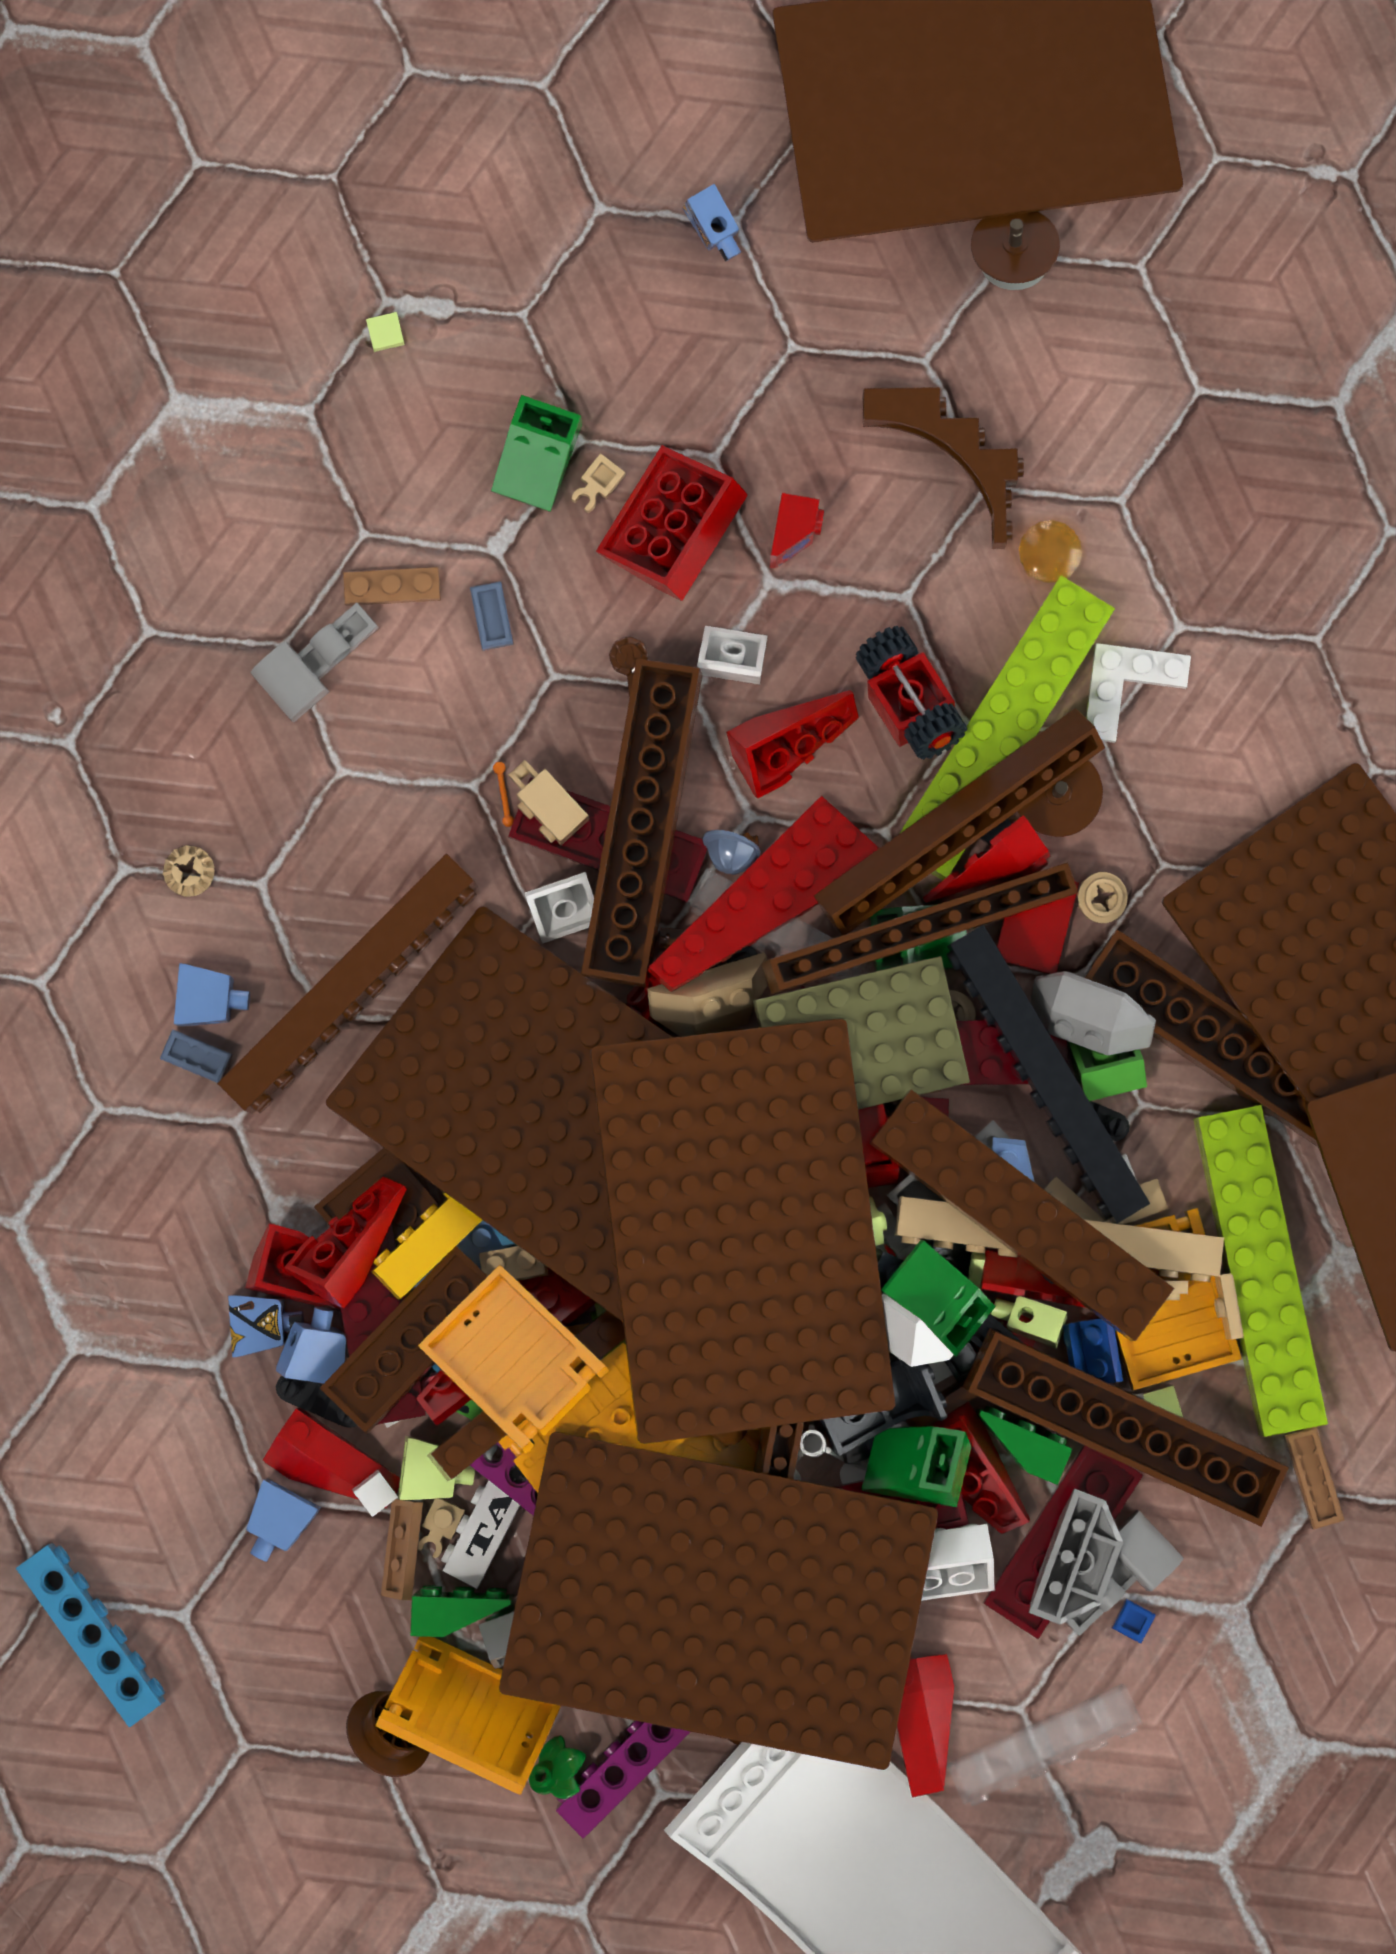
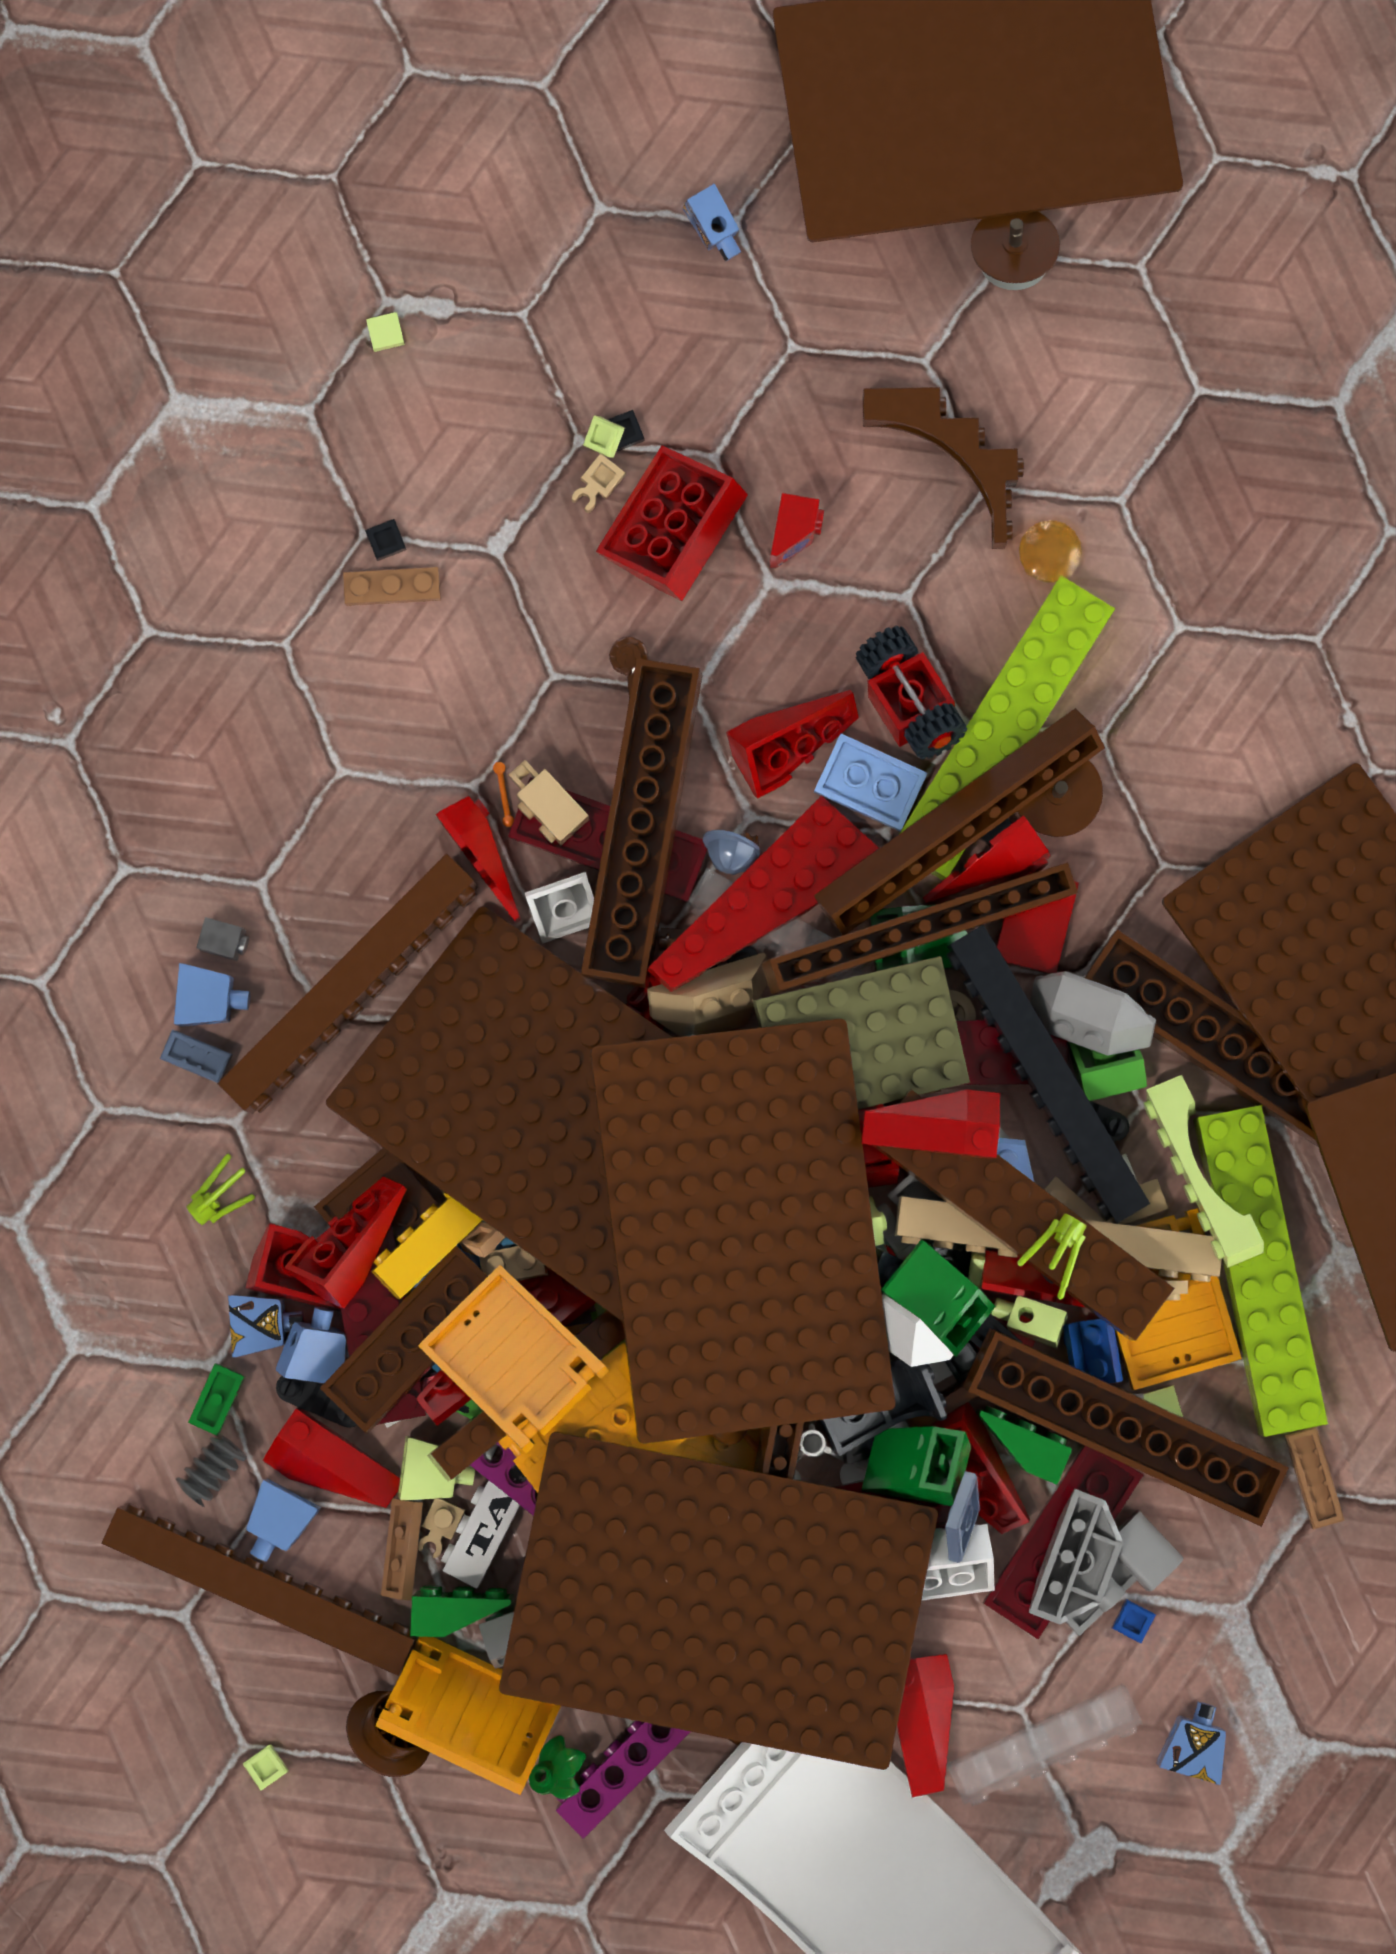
dark azure brick [16,1543,166,1728] -> none
tan gear [163,845,214,897] -> none
light grey plate [251,602,379,723] -> none
white tile [352,1470,398,1517] -> none
sand blue tile [470,581,514,651] -> none
green slope [491,395,582,512] -> none
white slope [697,626,768,685] -> none
tan gear [1076,872,1128,923] -> none
white plate [1086,643,1191,743] -> none
tan plate [1214,1273,1244,1340] -> none
none -> reddish brown brick [101,1503,417,1676]
none -> dark grey piece [176,1436,247,1507]
none -> lime plant [186,1154,255,1225]
none -> green plate [188,1363,246,1436]
none -> flat silver brick [196,917,249,961]
none -> yellowish green tile [243,1744,289,1790]
none -> black tile [365,519,407,561]
none -> red wedge [436,796,521,923]
none -> light nougat plate [459,1221,505,1258]
none -> yellowish green tile [583,416,625,458]
none -> black tile [607,410,645,452]
none -> light blue plate [814,733,927,832]
none -> red wedge [861,1089,1000,1159]
none -> sand blue plate [945,1471,980,1563]
none -> lime plant [1017,1214,1087,1299]
none -> yellowish green arch [1143,1075,1264,1268]
none -> medium blue torso [1156,1702,1226,1785]

